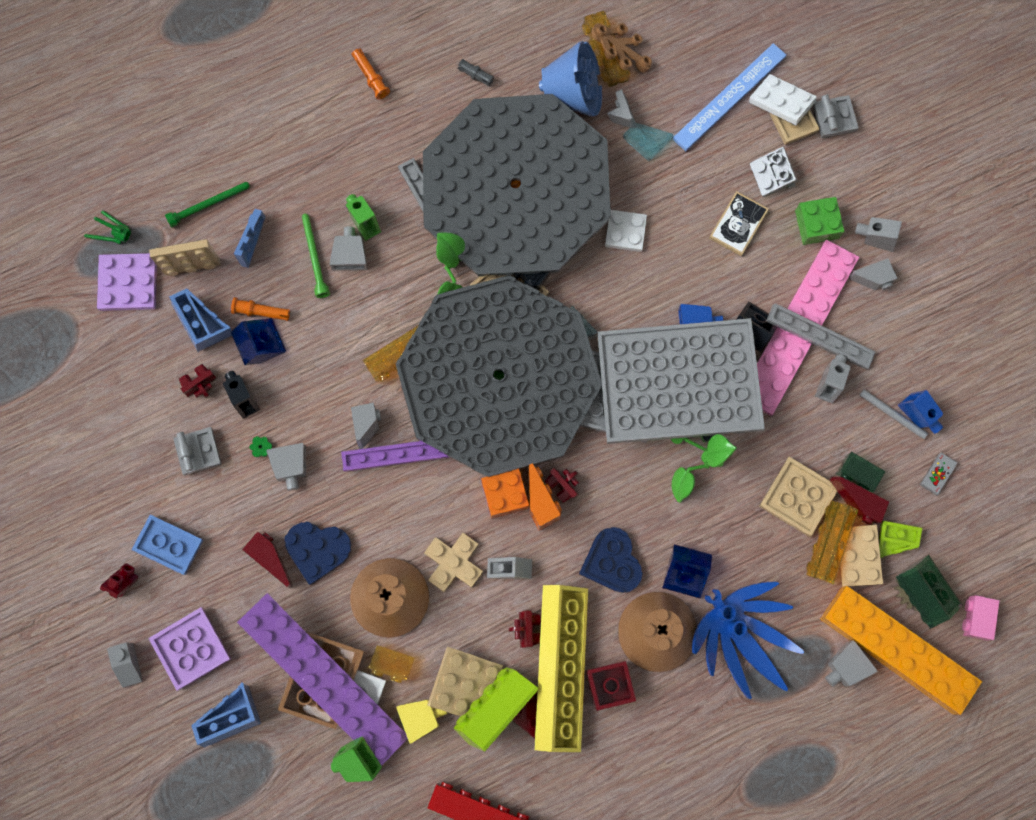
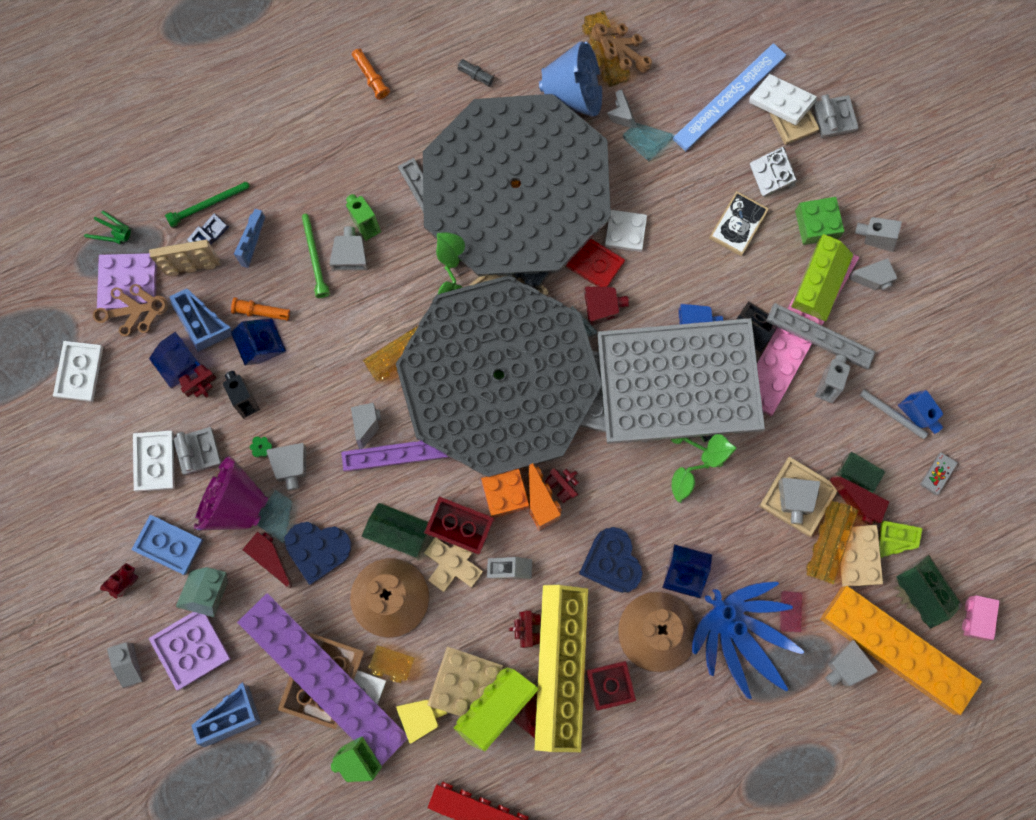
none -> white plate [53,341,103,402]
none -> medium nougat plant [93,284,168,336]
none -> white plate [133,431,175,492]
none -> clear blue slope [149,332,201,389]
none -> sand green slope [176,567,228,617]
none -> slope [187,213,229,245]
none -> magenta cone [194,456,268,531]
none -> clear light blue wing [257,490,293,544]
none -> clear green slope [361,503,428,560]
none -> dark red slope [424,496,495,555]
none -> red tile [565,239,625,287]
none -> dark red torso [584,286,629,326]
none -> light grey torso [779,478,820,525]
none -> clear pink plate [780,591,802,633]
none -> lime slope [791,234,853,322]

